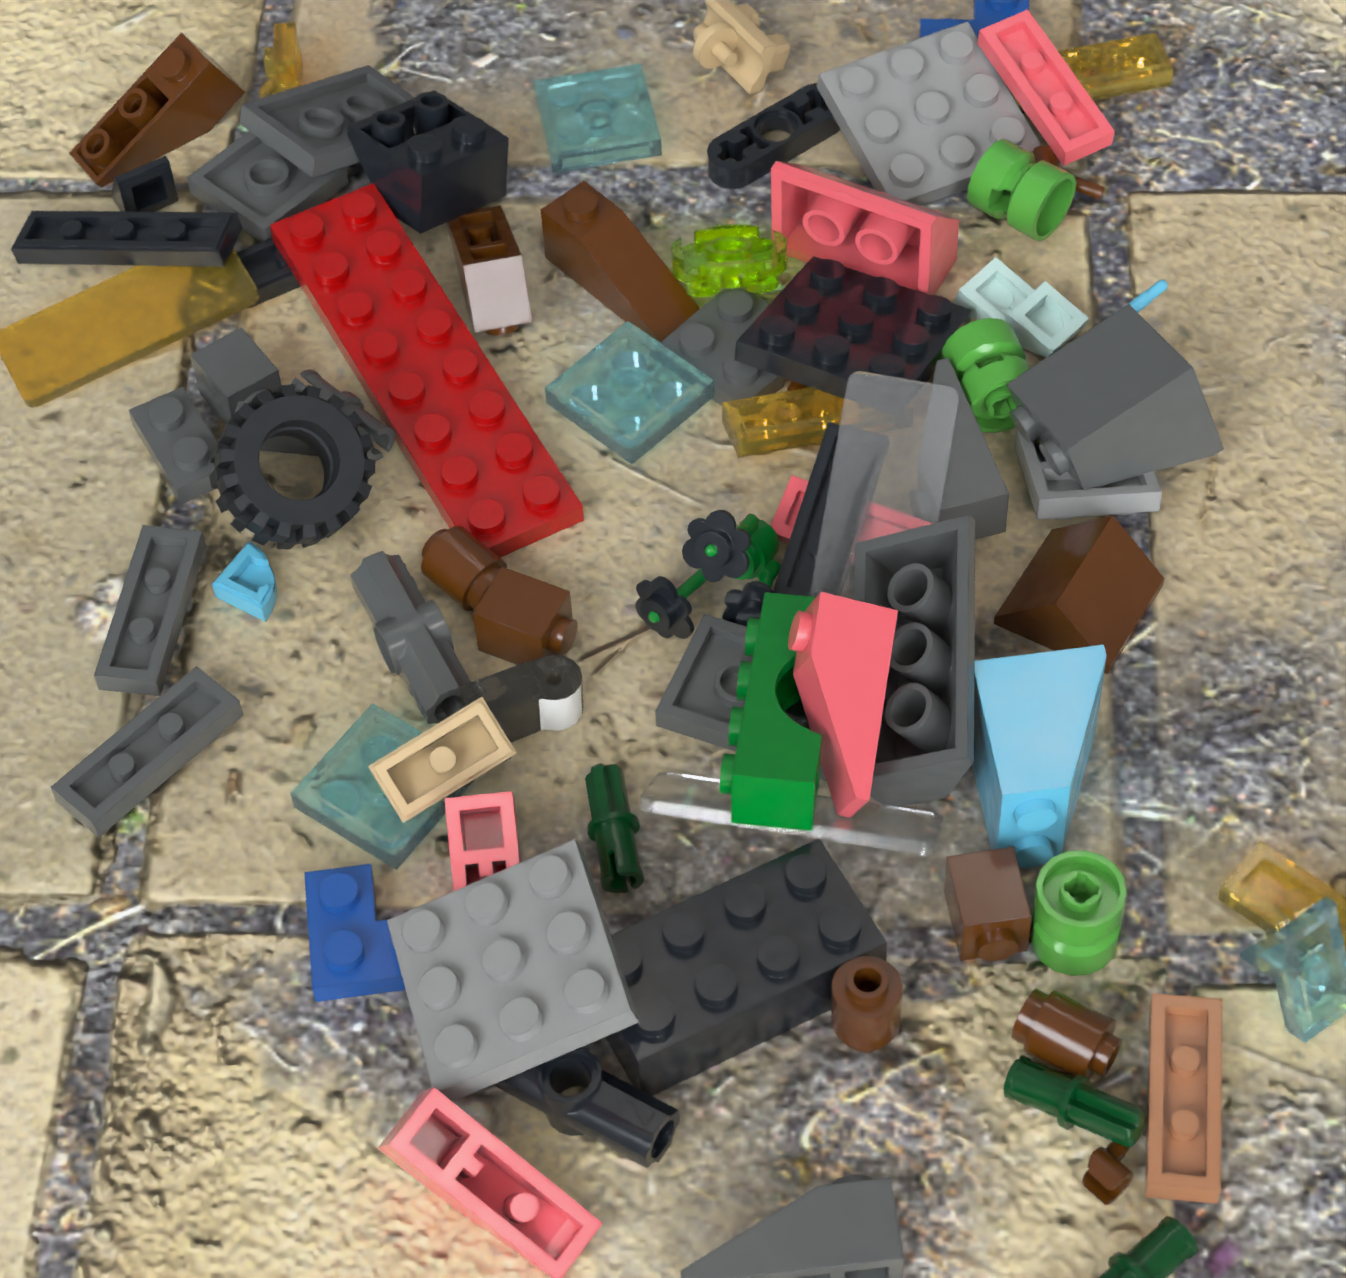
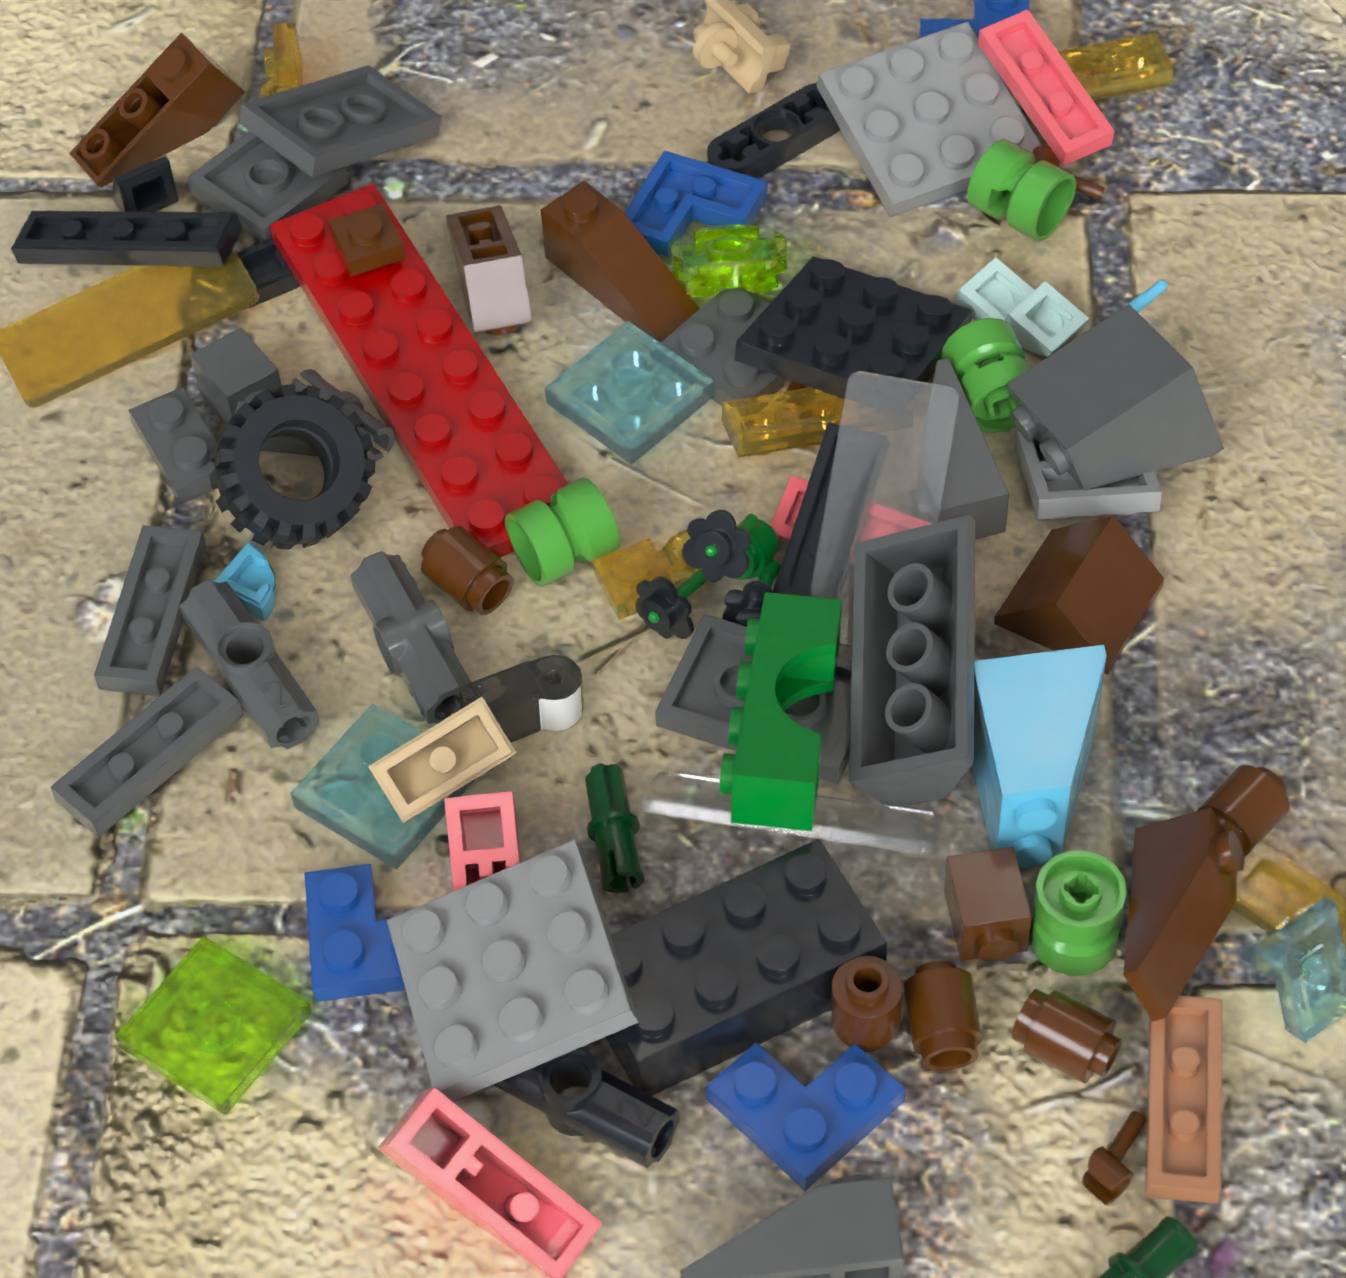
black slope [347,90,509,234] -> none
reddish brown brick [473,567,578,675] -> none
clear light blue plate [533,64,662,173] -> none
coral slope [771,161,959,295] -> none
coral slope [788,592,898,818] -> none
dark green axle [1003,1055,1147,1147] -> none
none -> clear neon green tile [115,935,312,1116]
none -> dark grey piece [179,579,319,750]
none -> reddish brown plate [329,203,405,277]
none -> bright green wheel [505,477,620,587]
none -> clear yellow plate [593,529,700,620]
none -> blue plate [625,150,768,258]
none -> blue plate [706,1043,906,1191]
none -> reddish brown brick [903,961,982,1071]
none -> reddish brown slope [1123,807,1245,1021]
none -> reddish brown brick [1197,765,1290,857]

